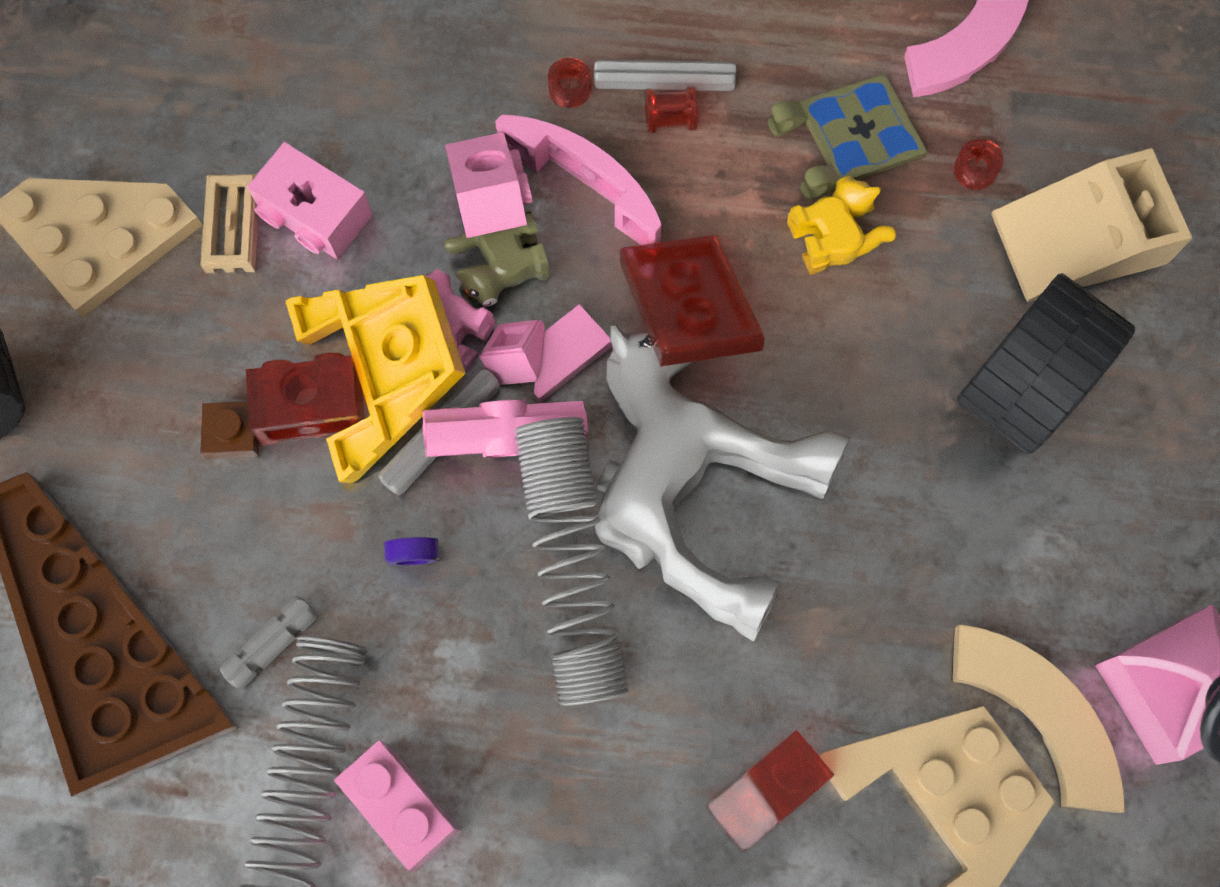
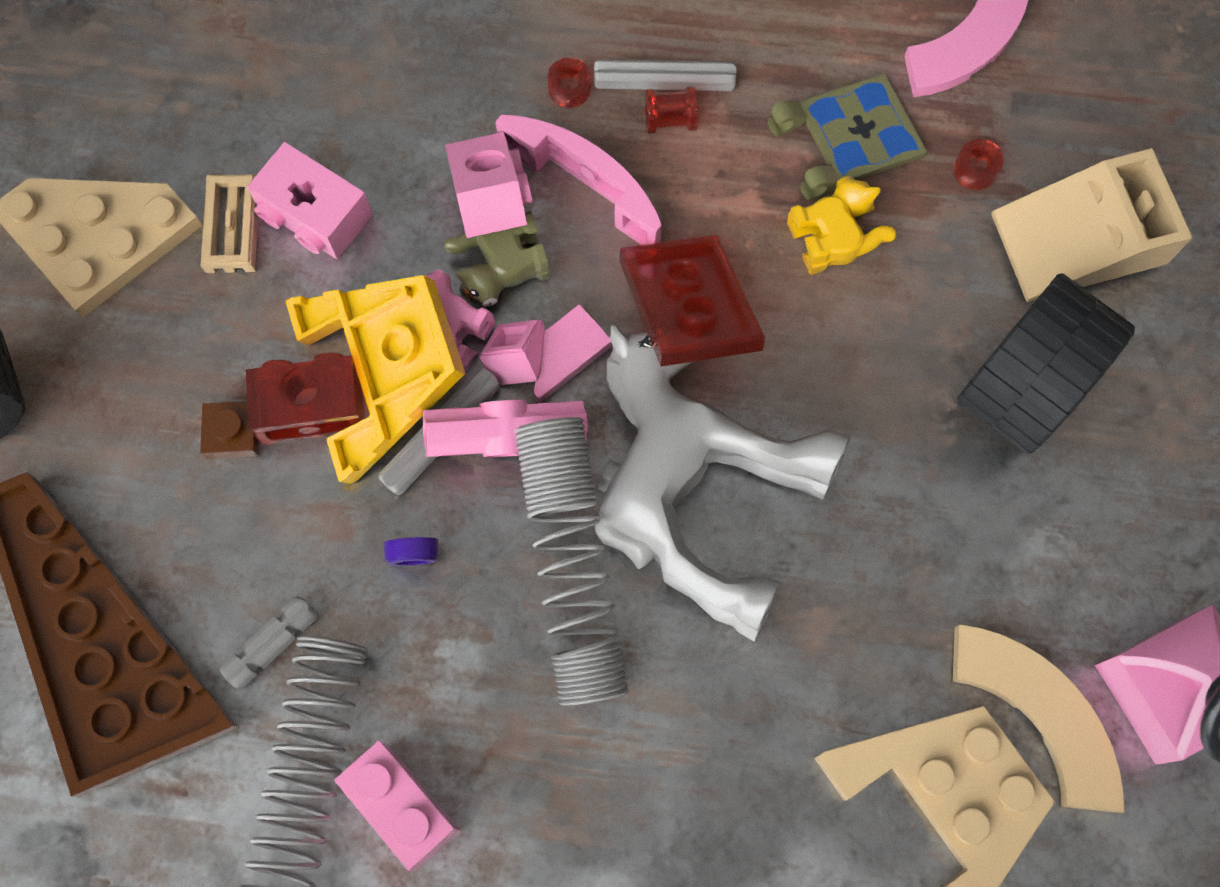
clear red slope [707,730,835,852] -> none

